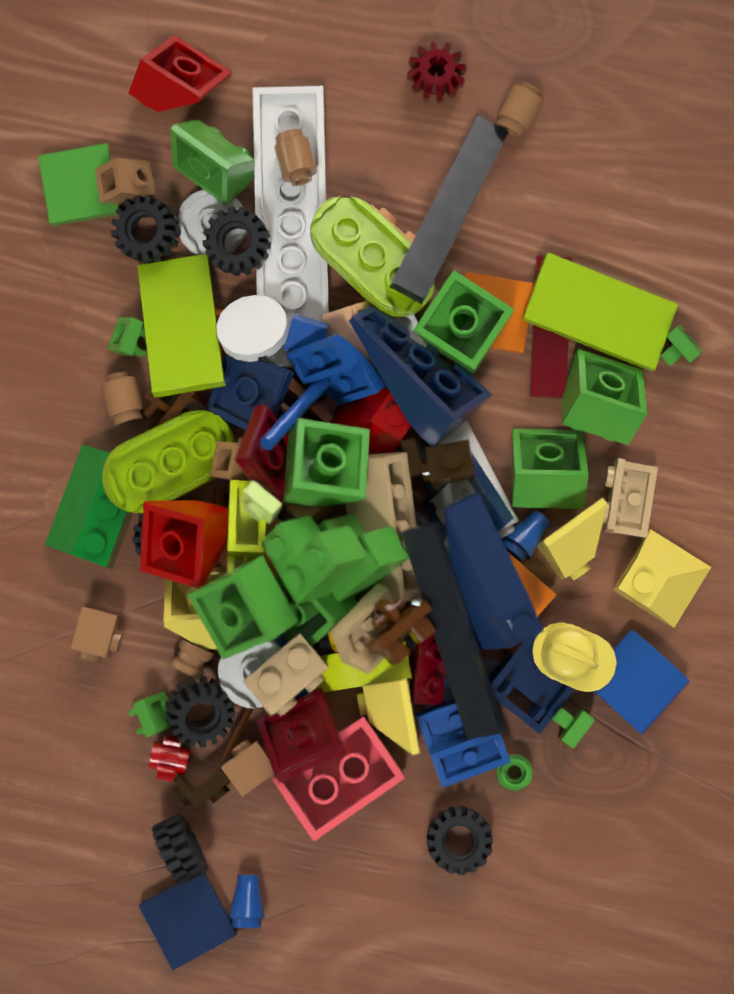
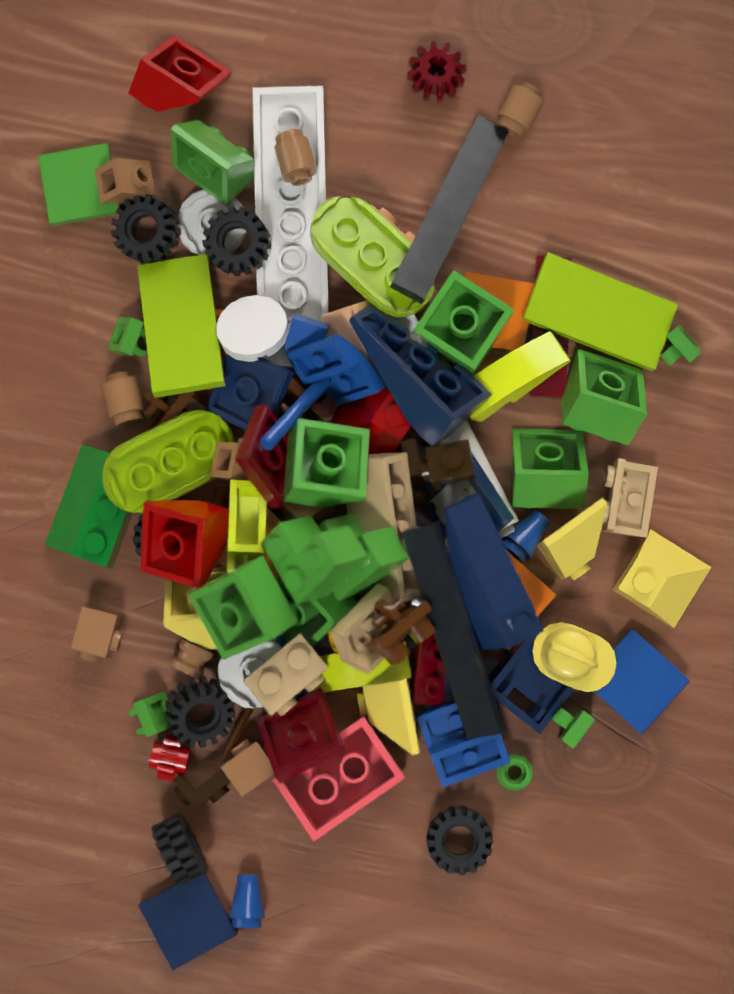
yellowish green plate [242,481,282,524] -> none
none -> neon yellow slope [470,331,571,422]

